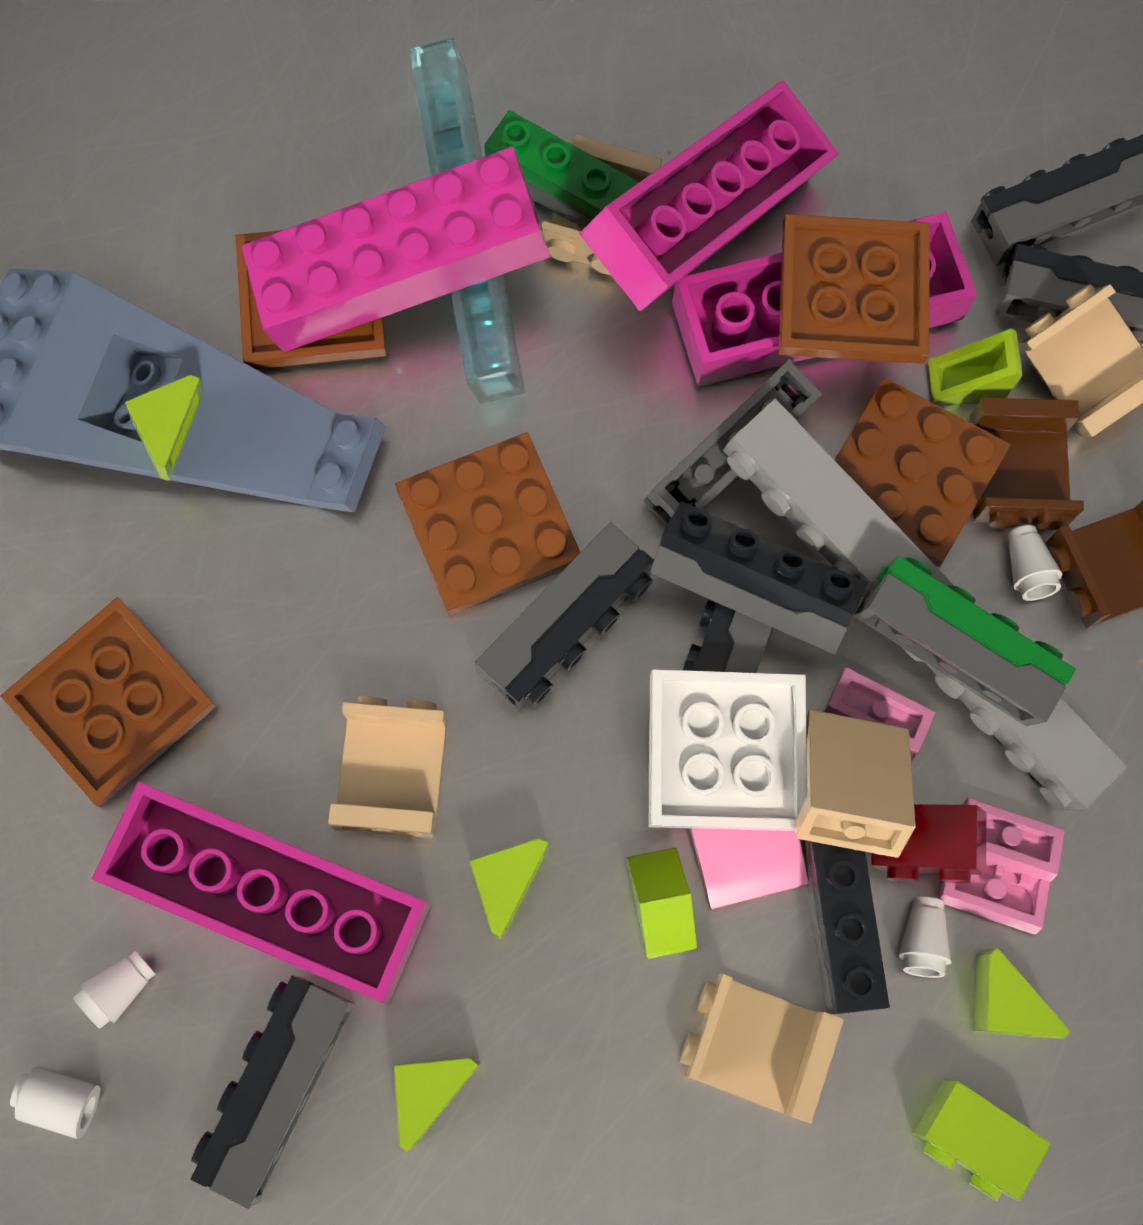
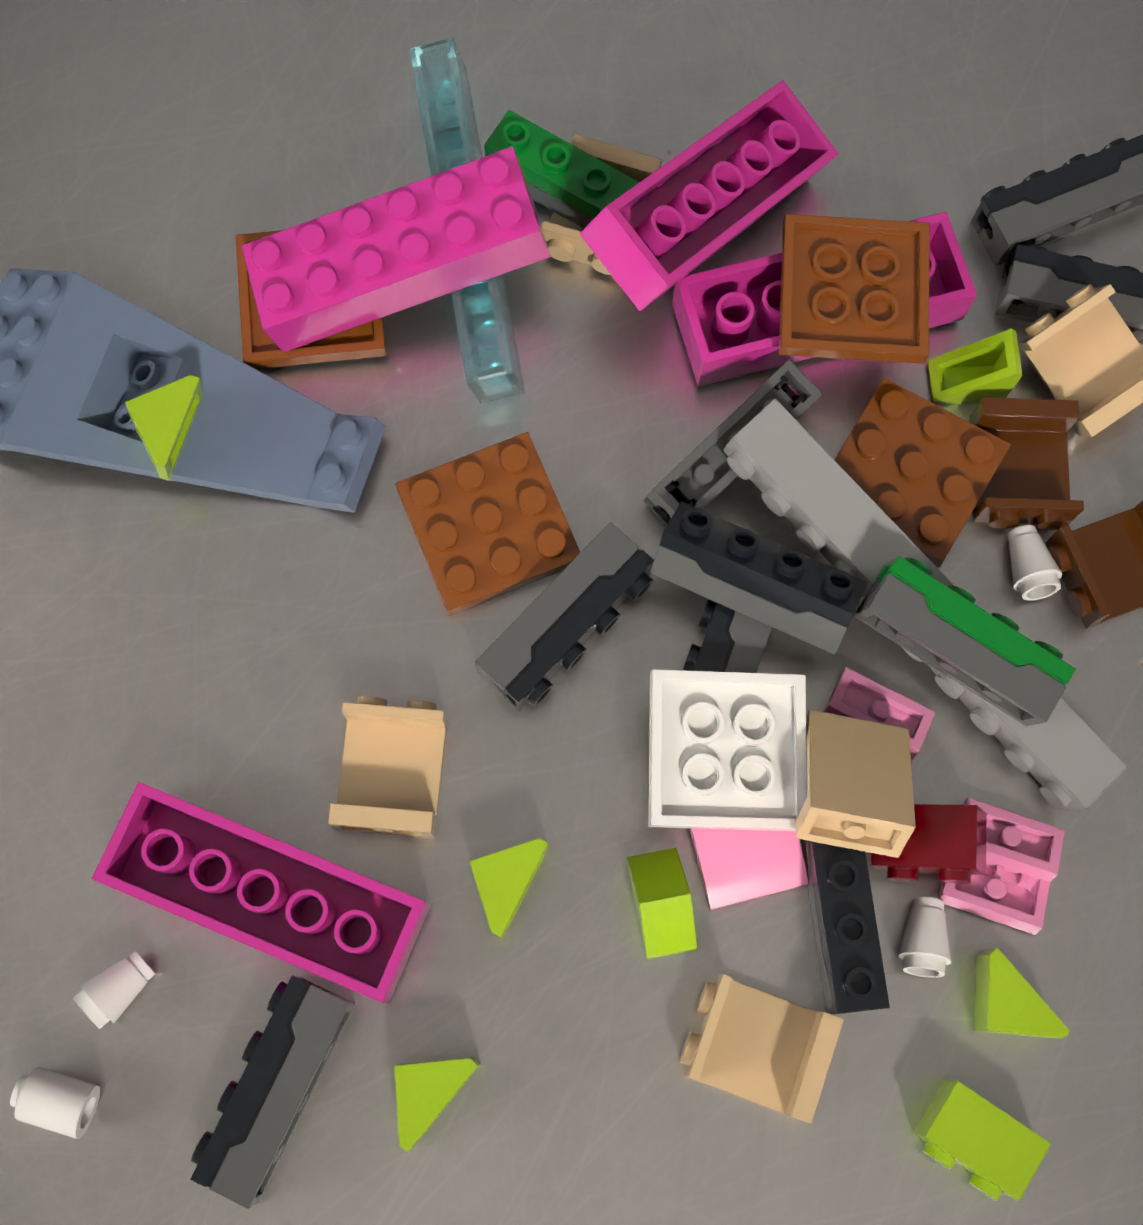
dark orange plate [0,597,217,808] -> none

